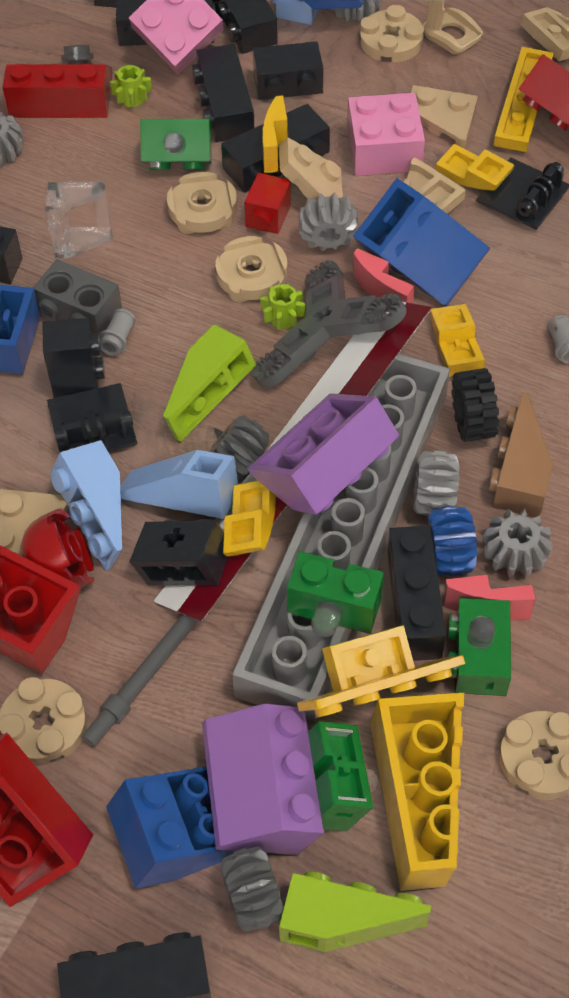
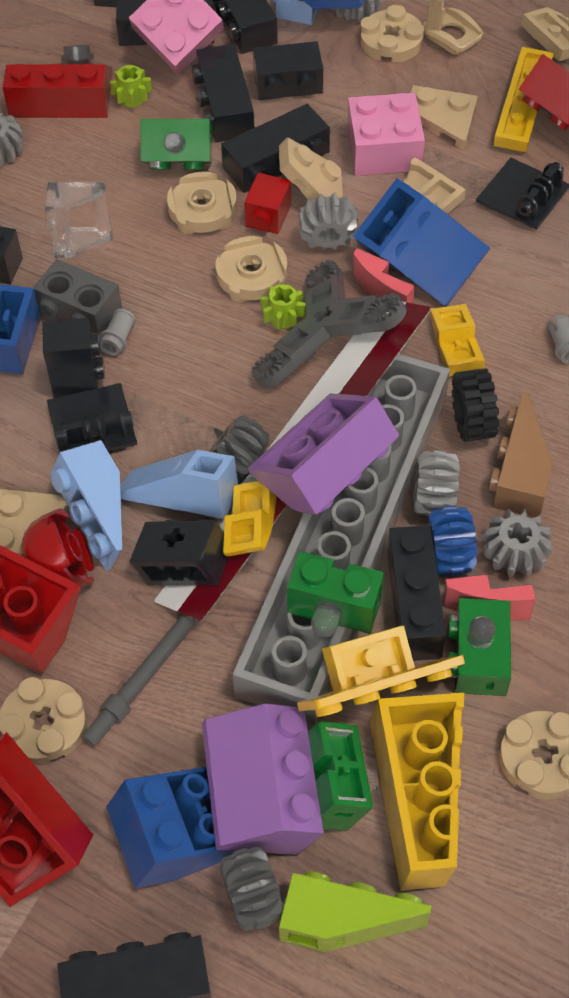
lime slope [163,324,256,443] -> none
yellow slope [263,95,288,173] -> none
yellow slope [435,144,514,190] -> none

